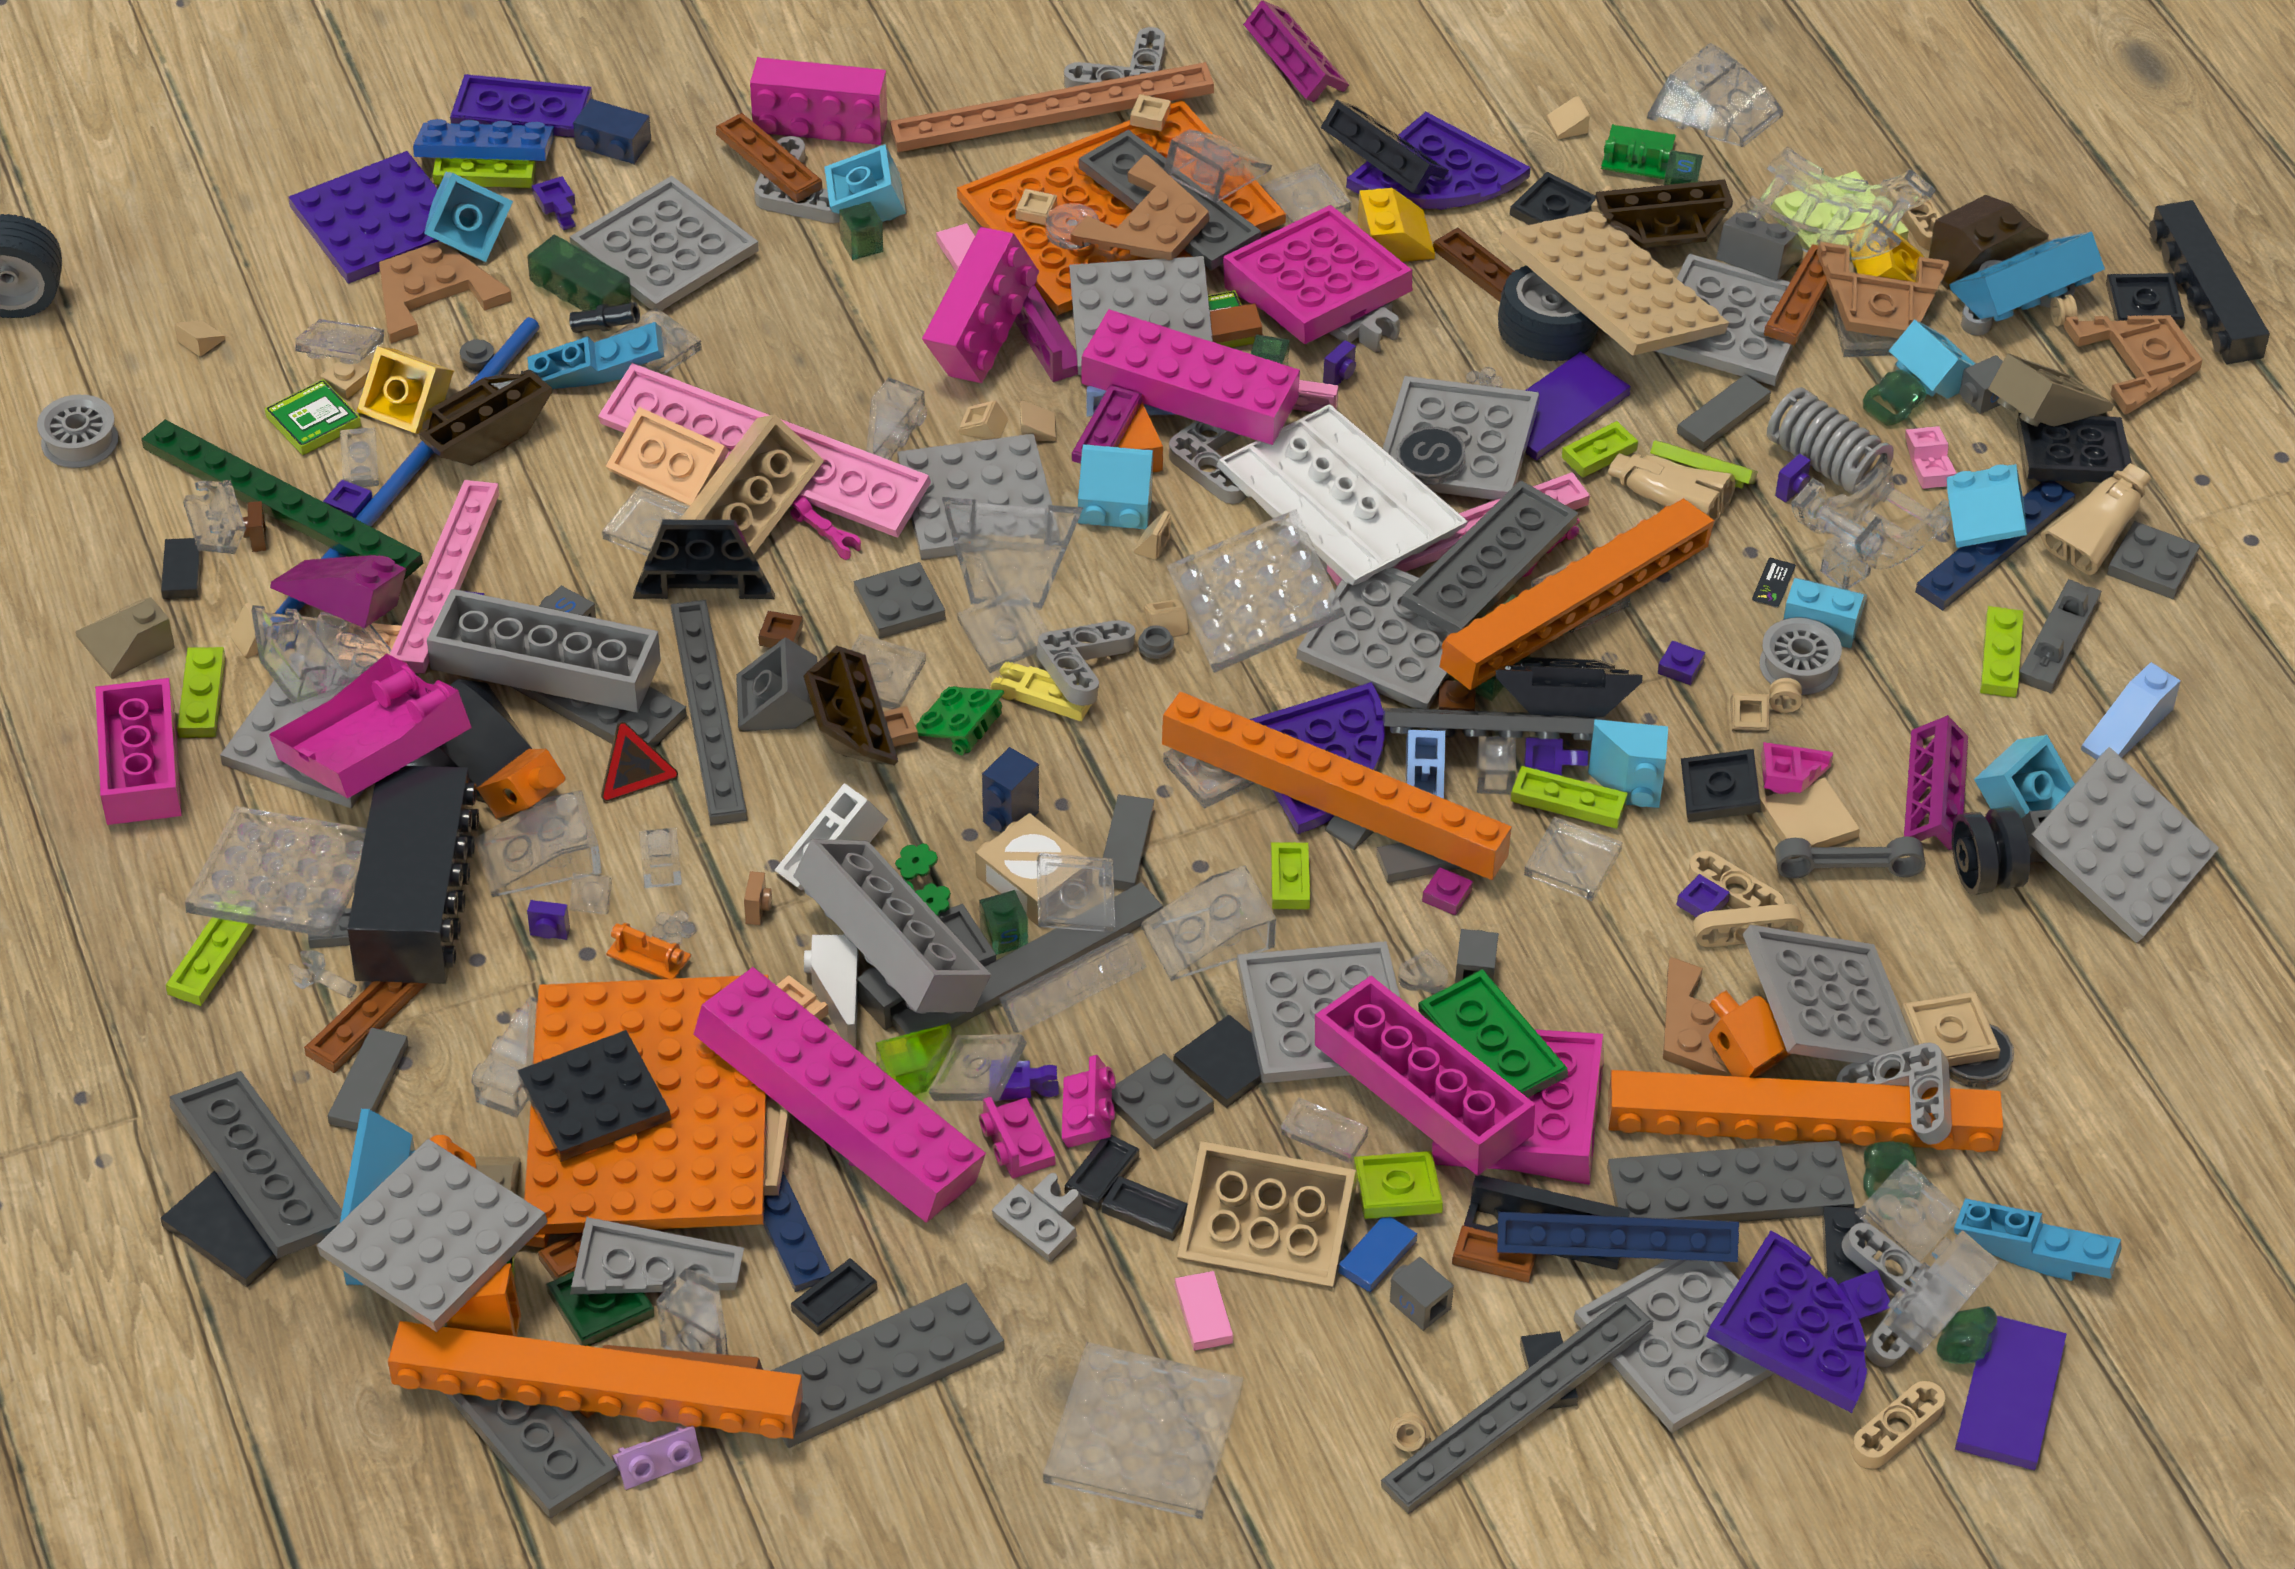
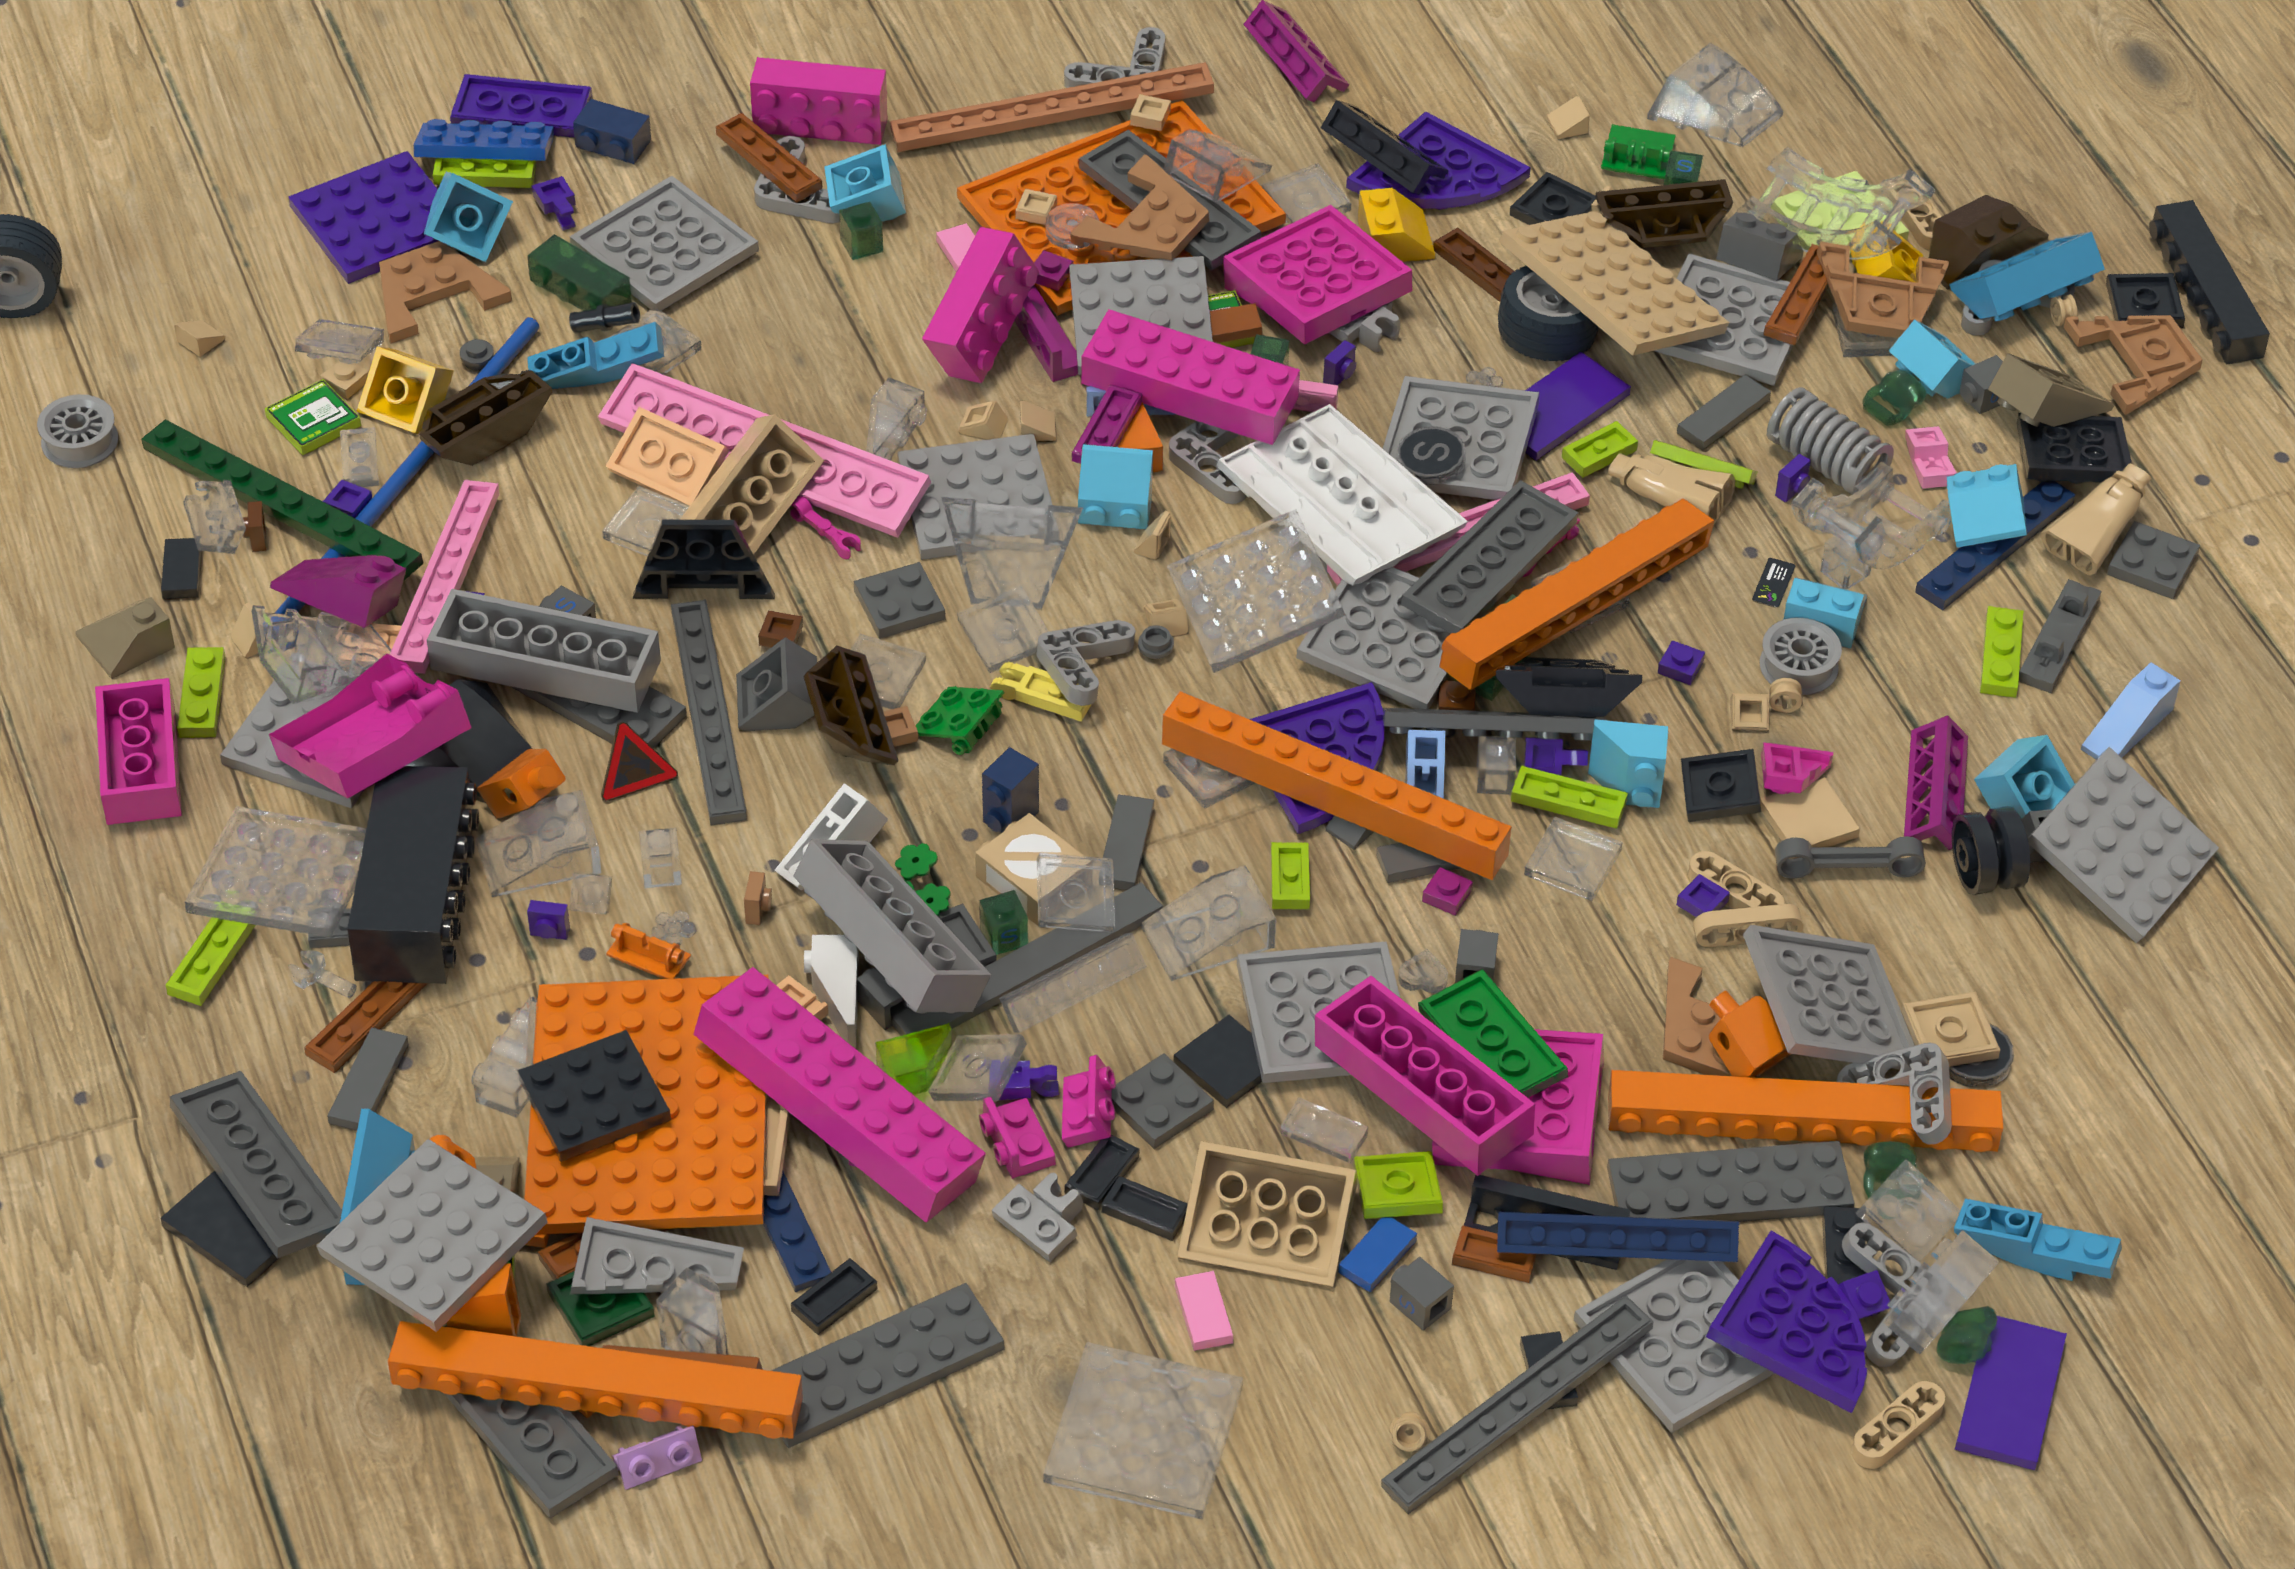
none -> magenta plate [1034,250,1073,291]

